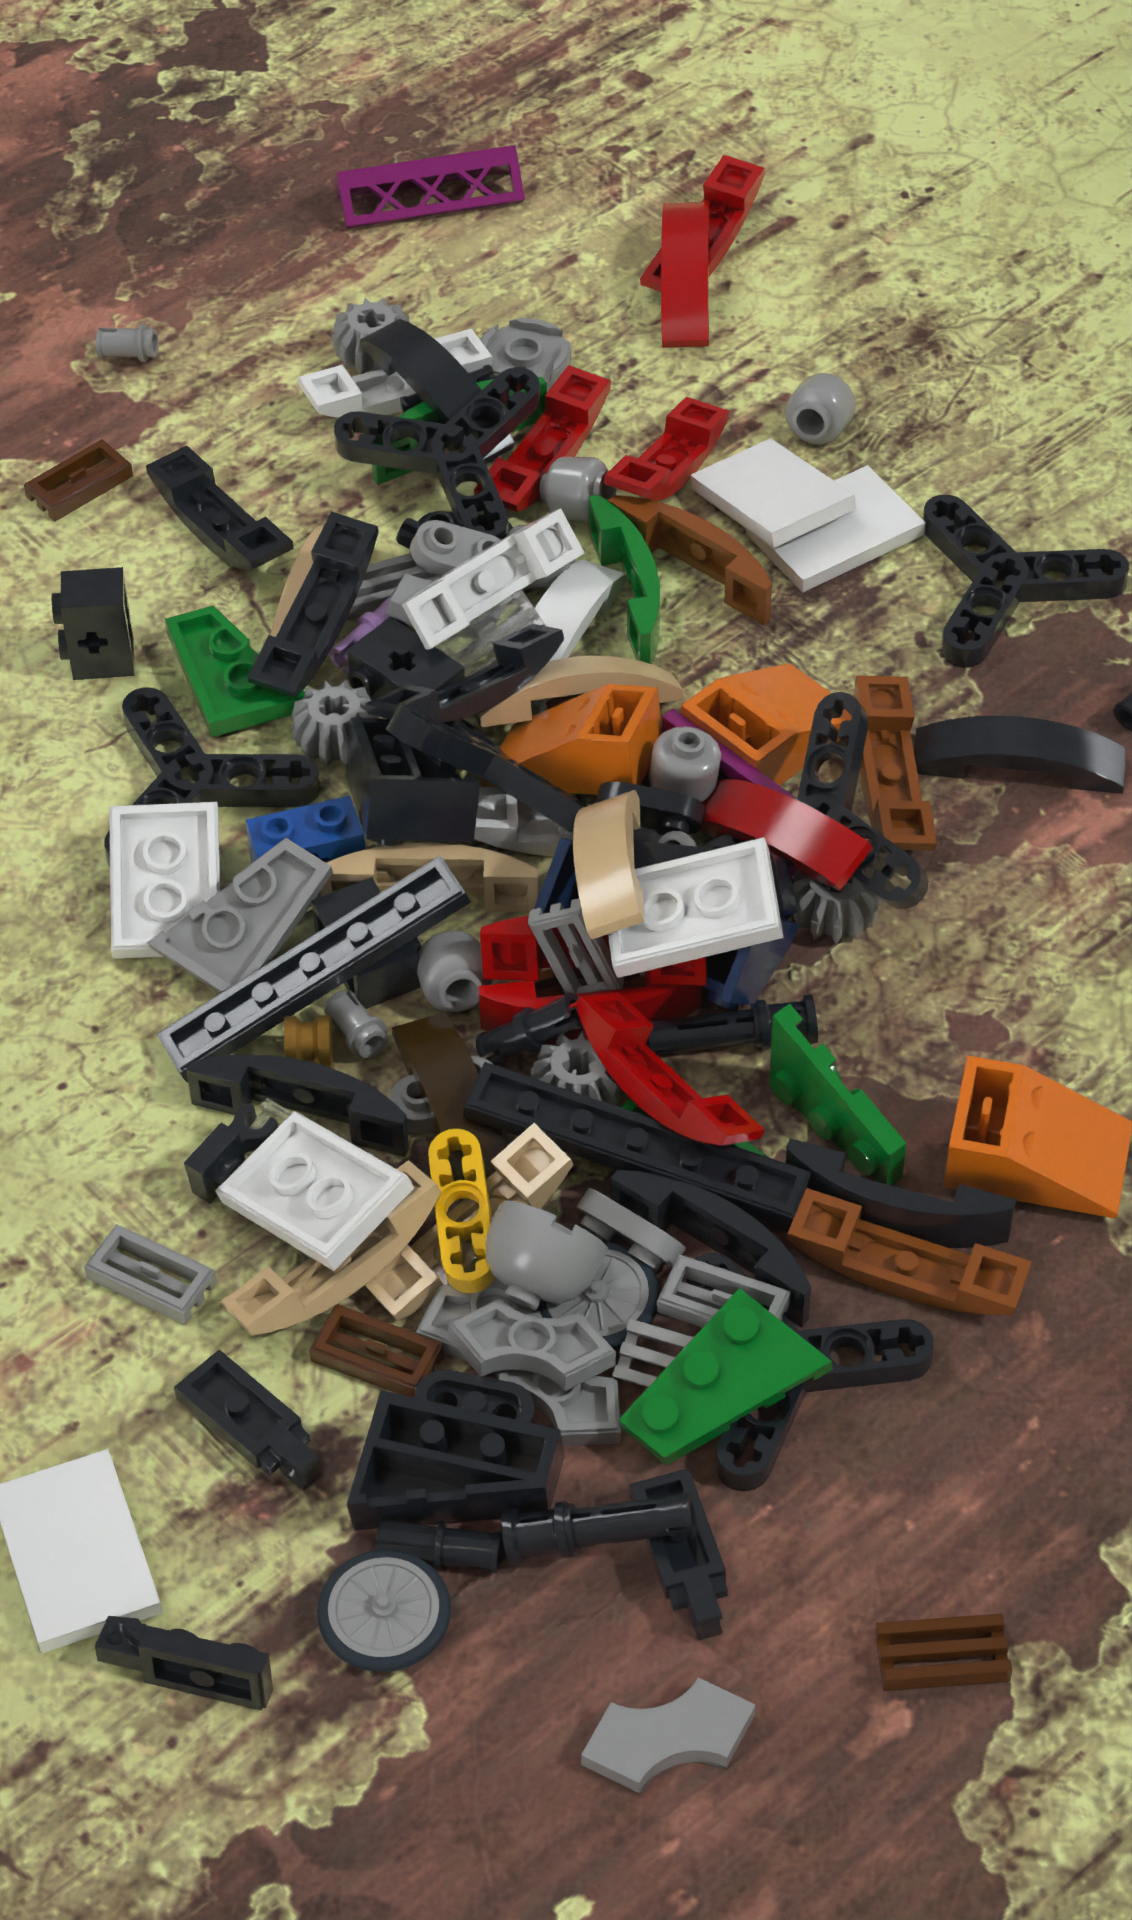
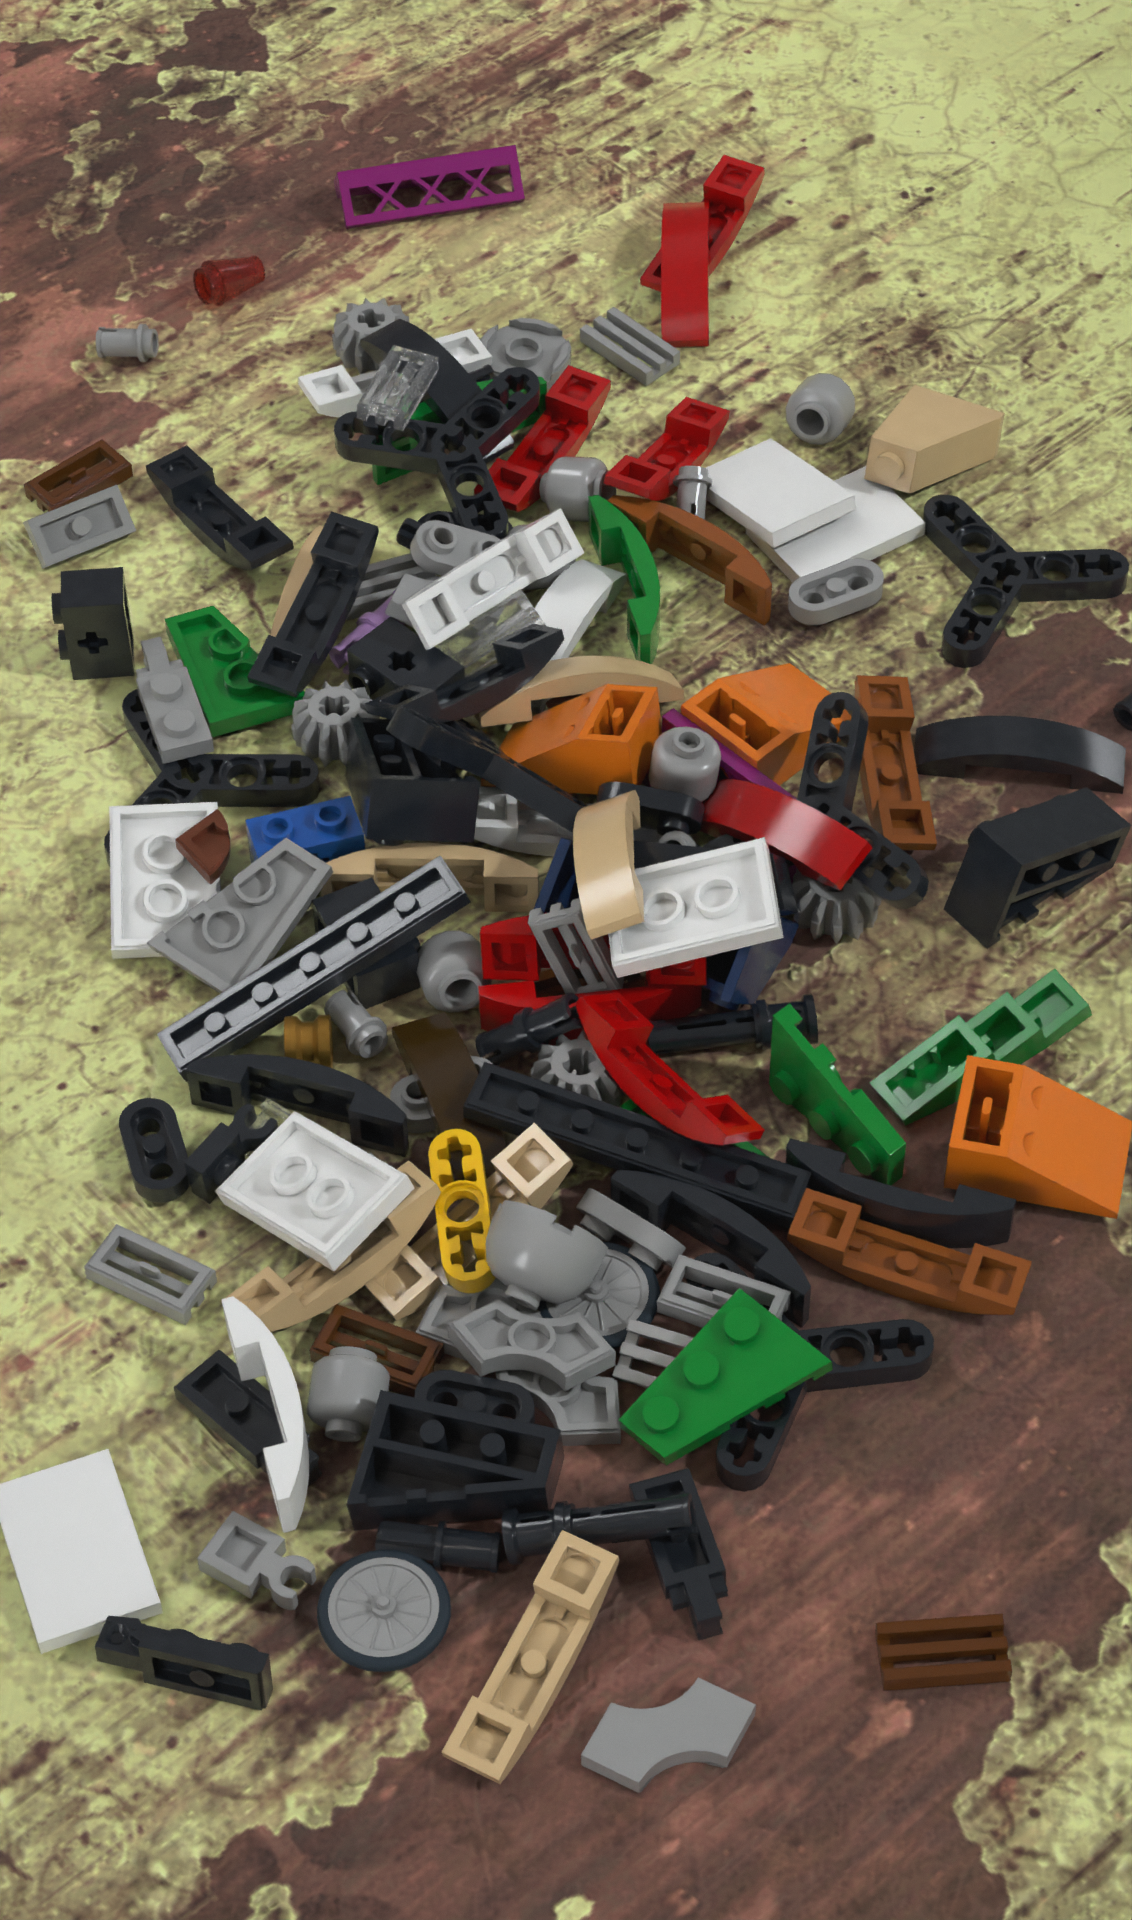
none -> light grey plate [23,485,136,569]
none -> black plate [119,1098,190,1203]
none -> light grey hinge [135,637,214,764]
none -> copper tile [175,809,231,885]
none -> clear red cone [193,255,265,306]
none -> light grey plate [197,1511,316,1610]
none -> white slope [221,1296,309,1533]
none -> light grey head [307,1346,390,1442]
none -> clear tile [357,345,439,431]
none -> tan slope [441,1530,619,1784]
none -> light grey tile [580,307,680,386]
none -> light grey pin [673,466,712,520]
none -> light grey plate [788,558,884,625]
none -> tan slope [864,385,1005,494]
none -> green slope [869,968,1092,1126]
none -> black wedge [944,787,1132,949]

